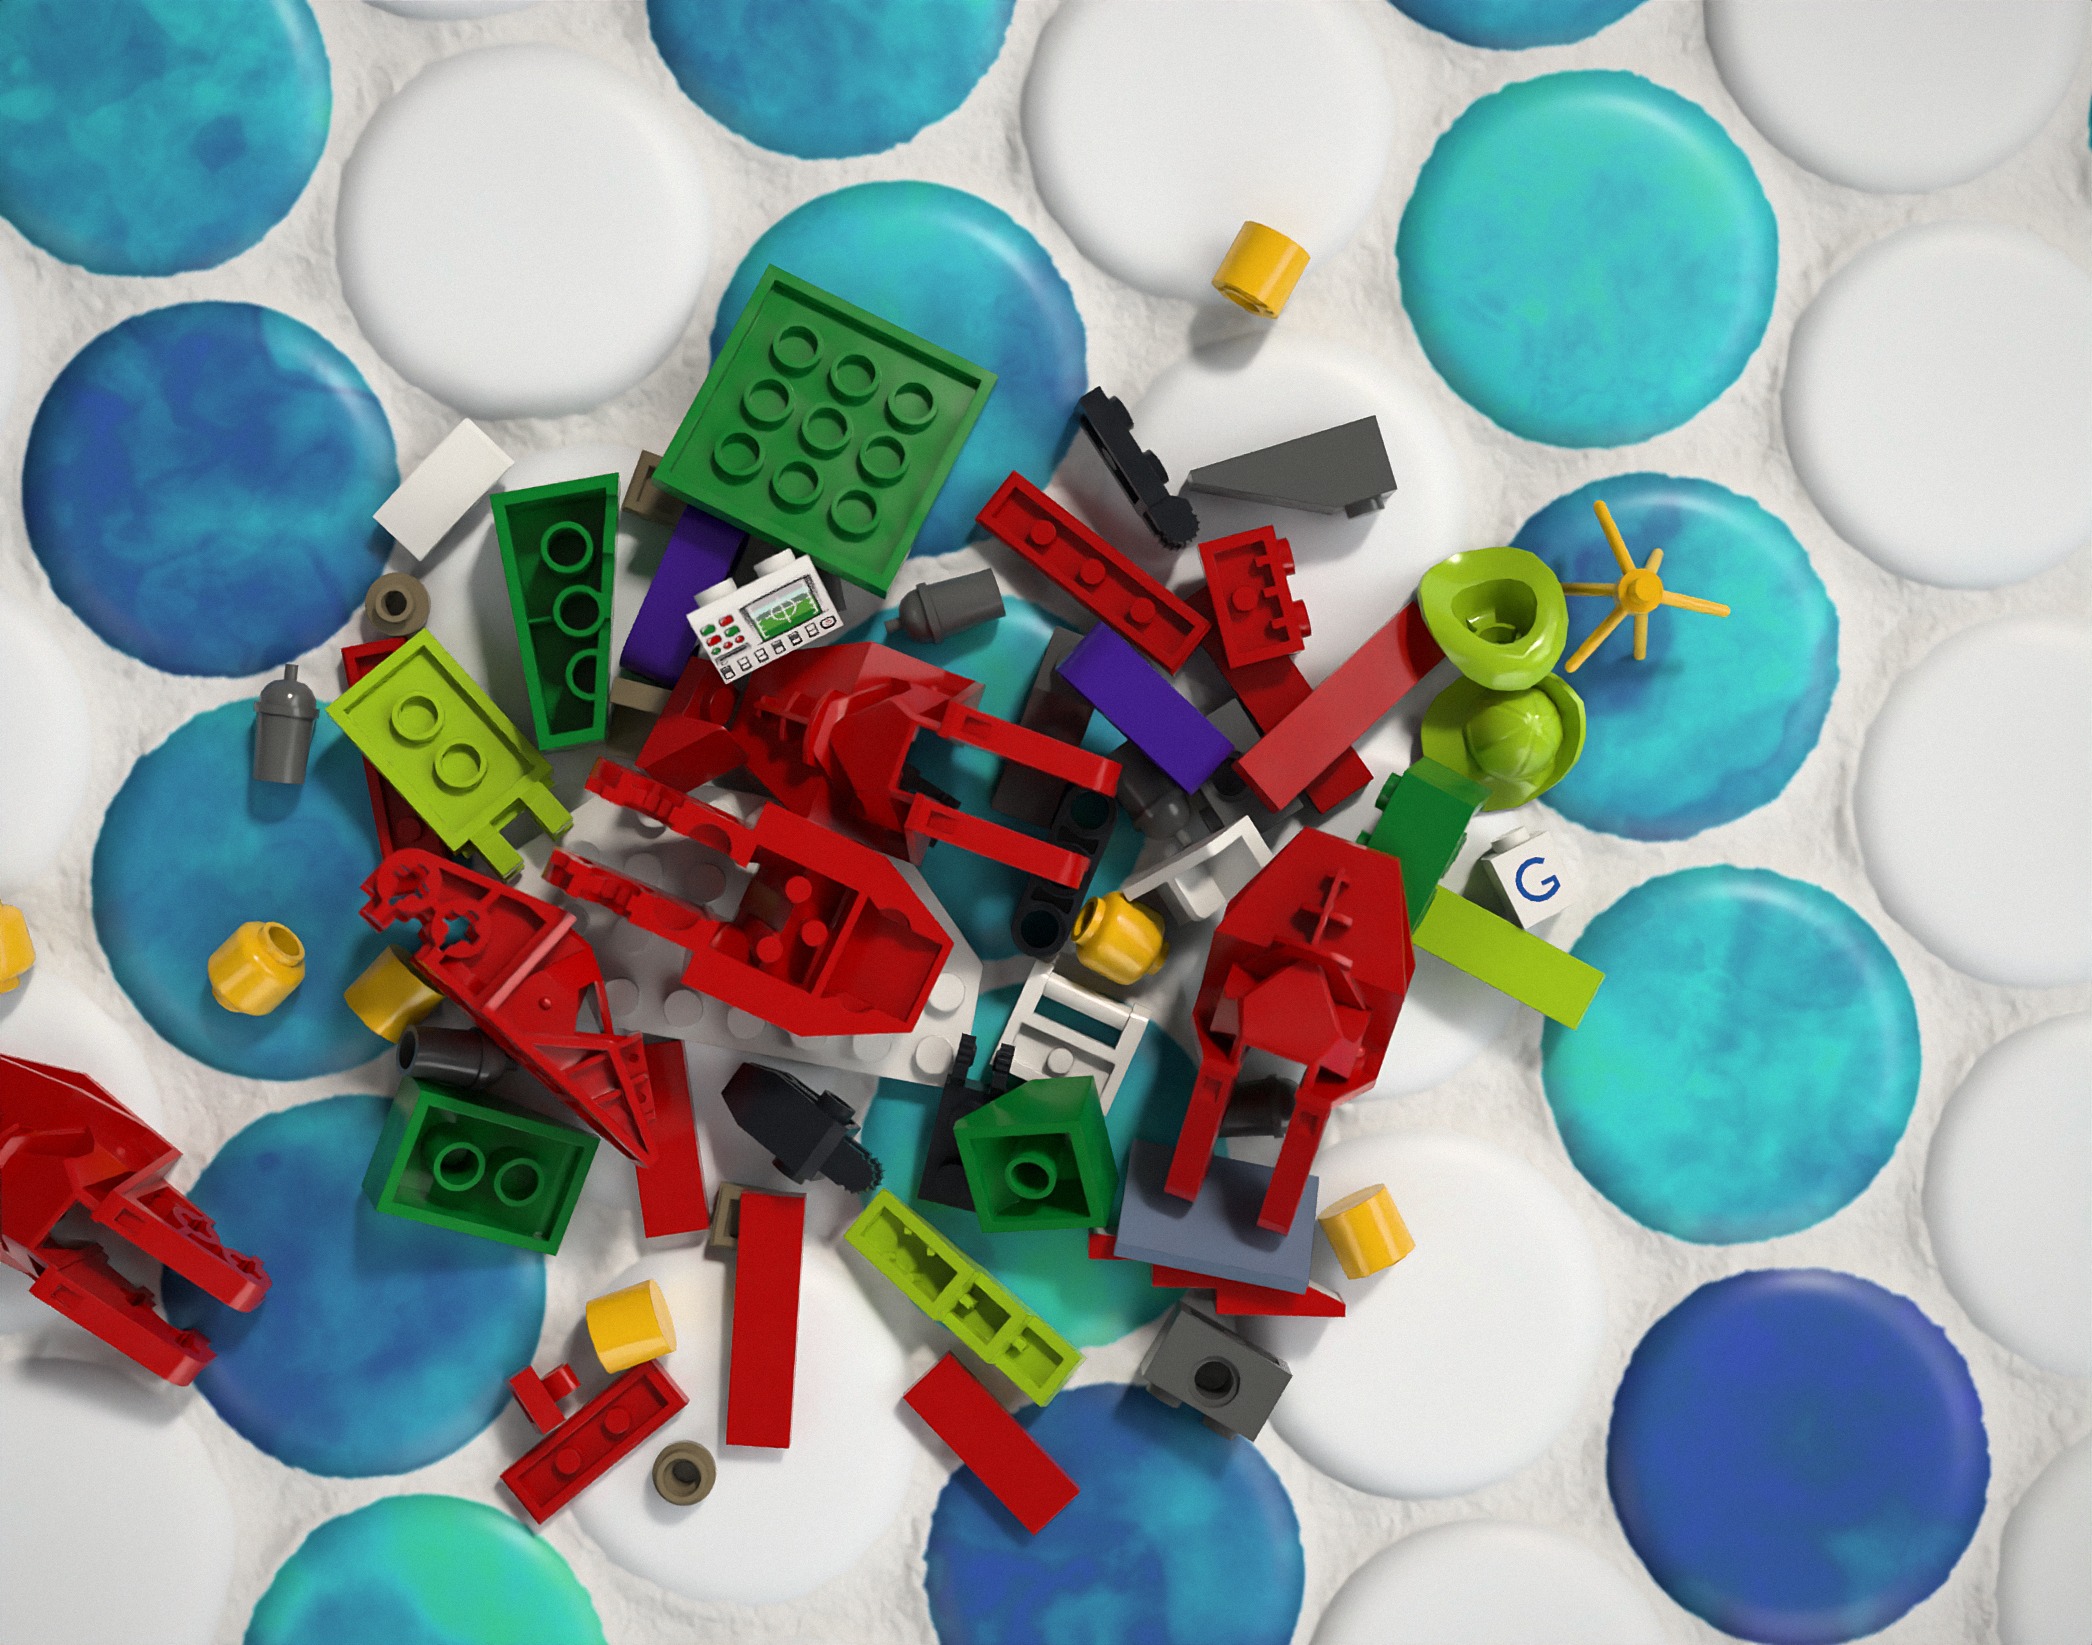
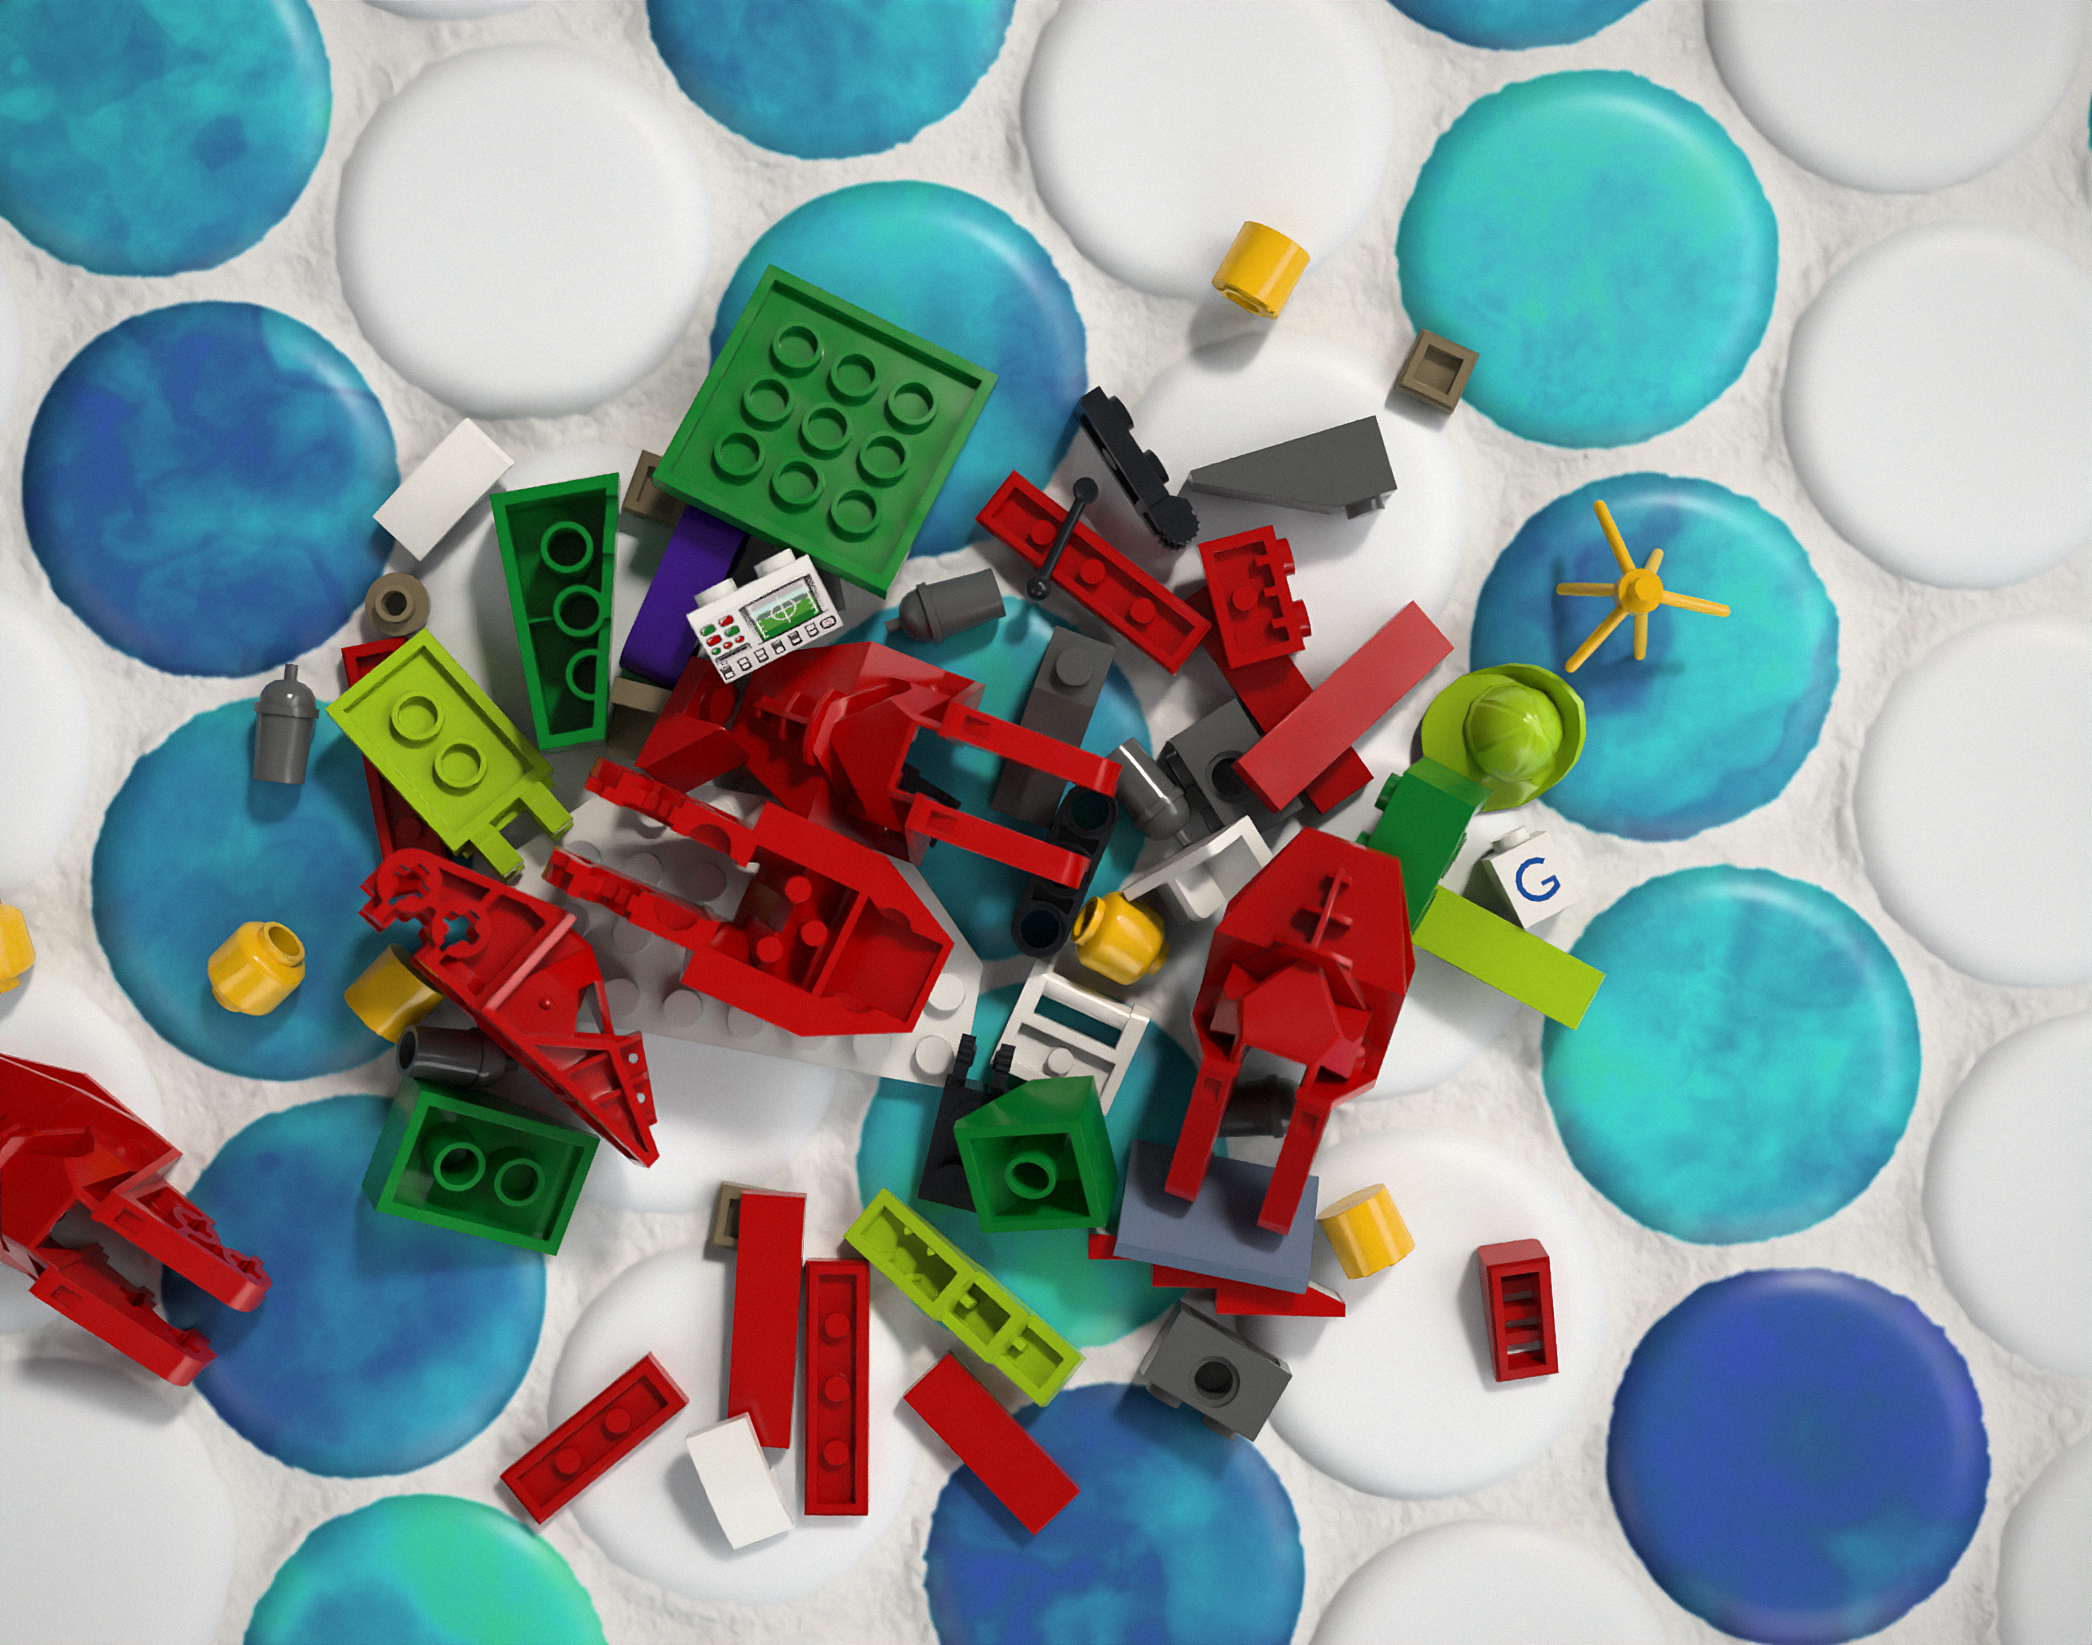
red tile [503,1363,581,1435] -> none
yellow piece [586,1278,677,1374] -> none
red tile [629,1039,712,1238] -> none
dark tan plate [652,1440,717,1506] -> none
black hinge [721,1062,885,1194] -> none
dark purple beam [1055,620,1235,796] -> none
lime hat [1417,547,1569,691] -> none
none -> white slope [685,1412,795,1549]
none -> red tile [804,1258,871,1516]
none -> black hinge [1025,477,1099,601]
none -> dark tan tile [1393,328,1480,415]
none -> red slope [1477,1238,1559,1382]

